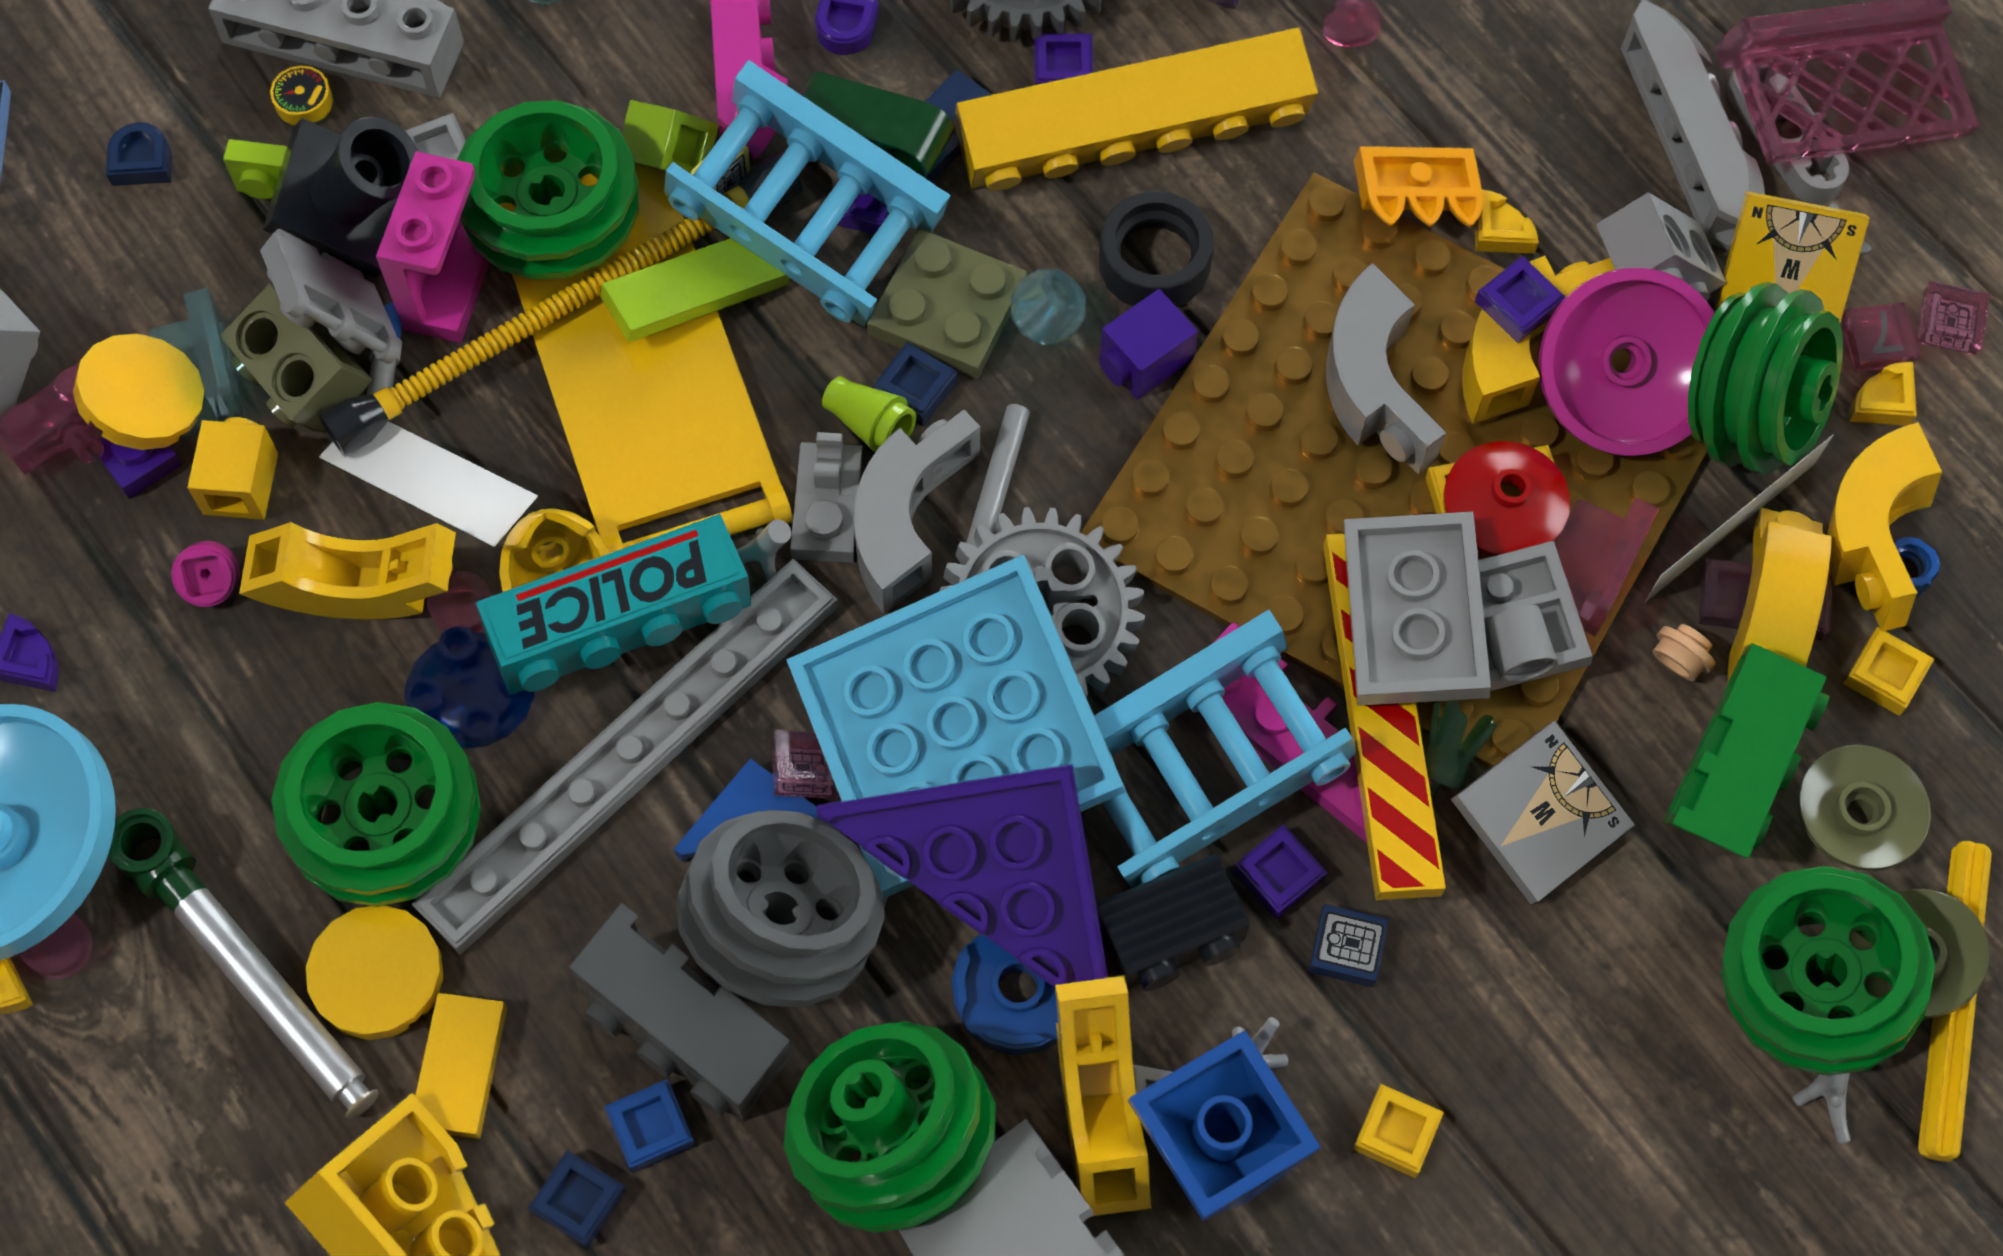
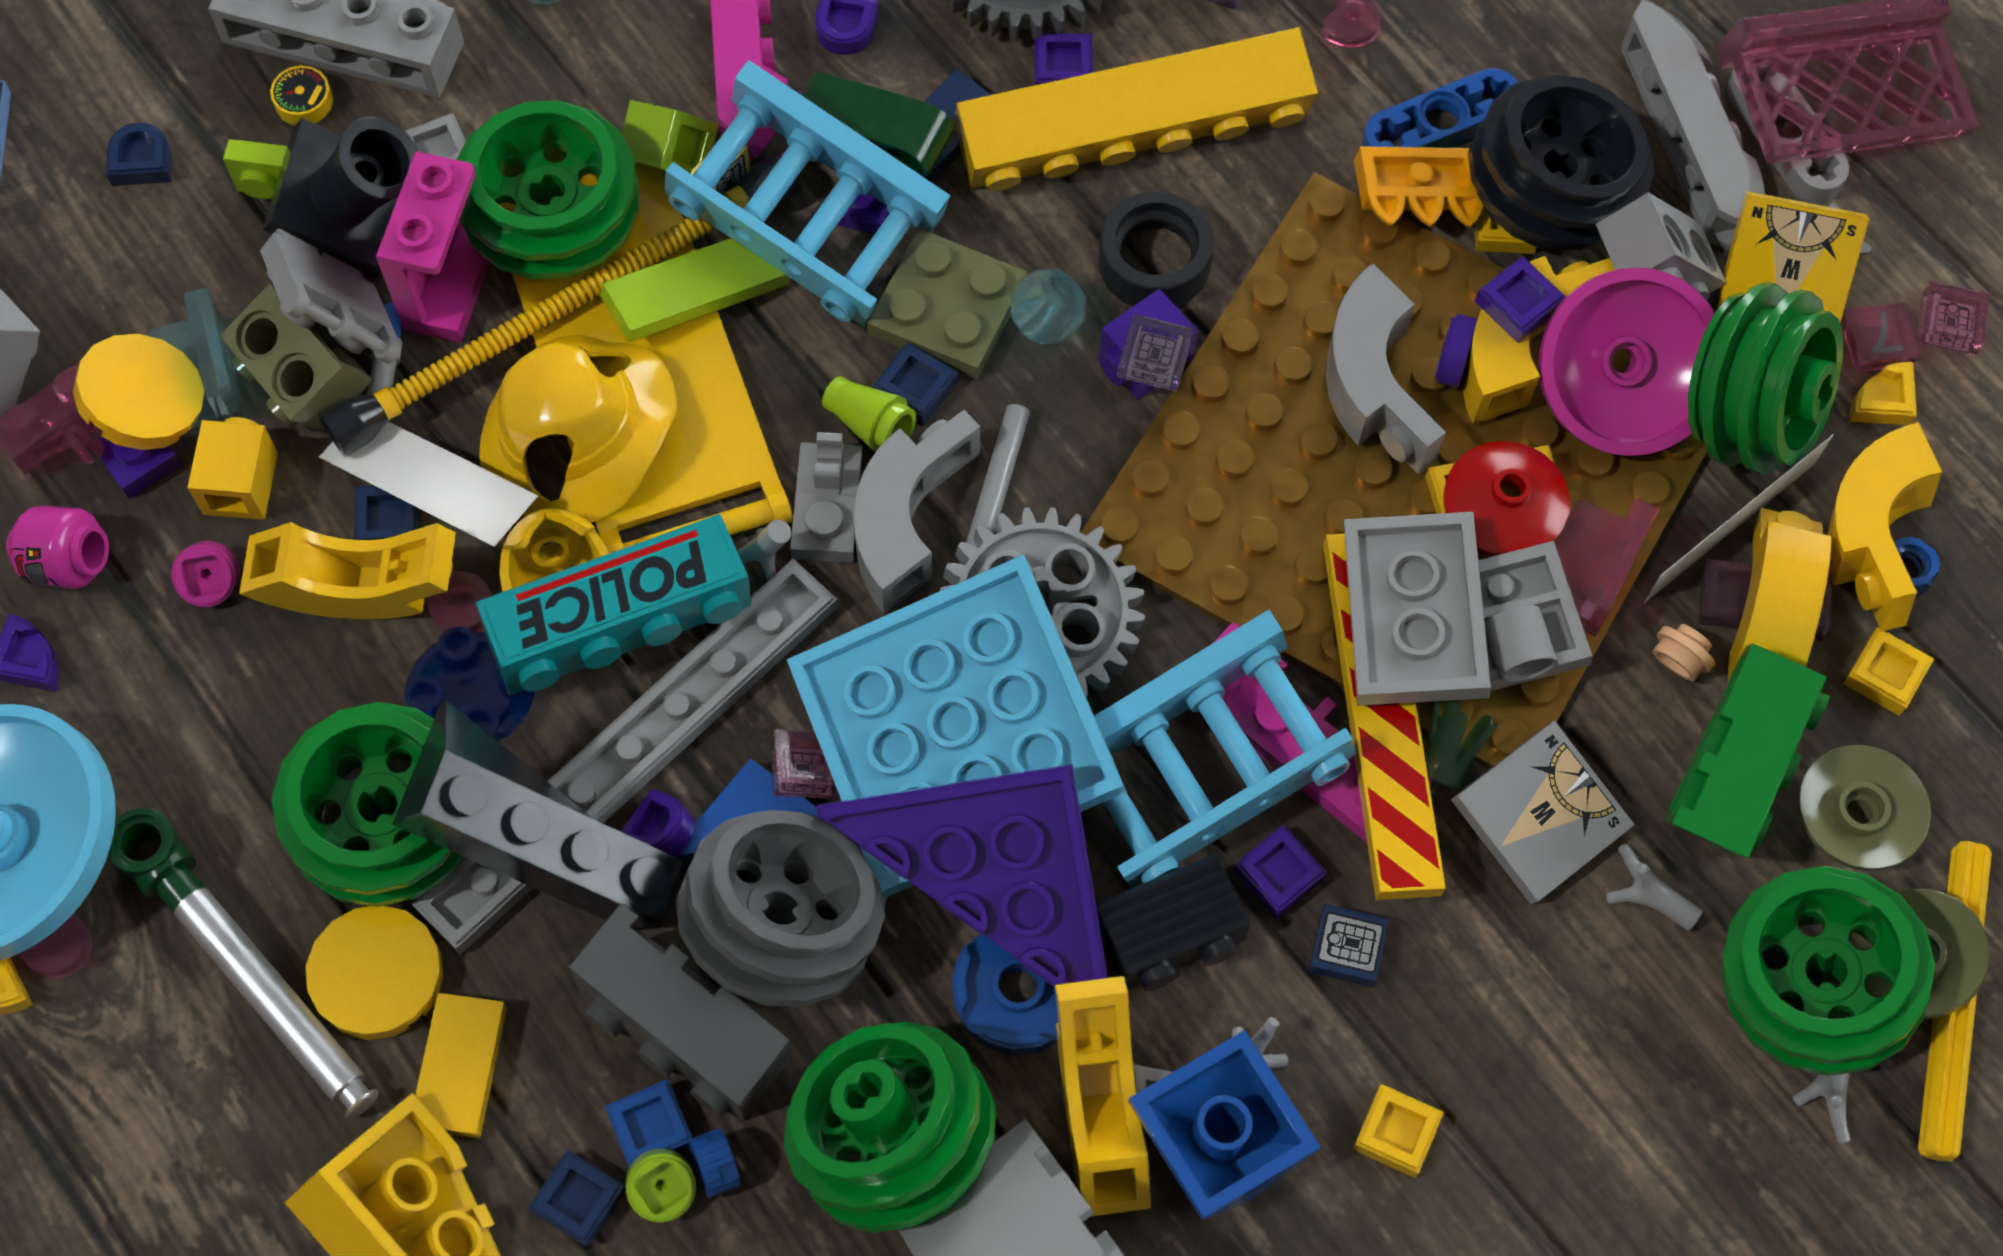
none -> dark pink head [6,505,109,590]
none -> dark blue tile [354,486,421,540]
none -> black wedge [392,700,683,928]
none -> yellow piece [479,335,678,523]
none -> dark purple tile [621,788,695,857]
none -> lime tile [626,1148,696,1222]
none -> blue axle [688,1128,741,1198]
none -> clear purple tile [1117,314,1194,391]
none -> blue beam [1361,68,1518,148]
none -> dark purple tile [1434,313,1478,388]
none -> black wheel [1468,75,1655,251]
none -> light grey bar [1606,843,1703,932]

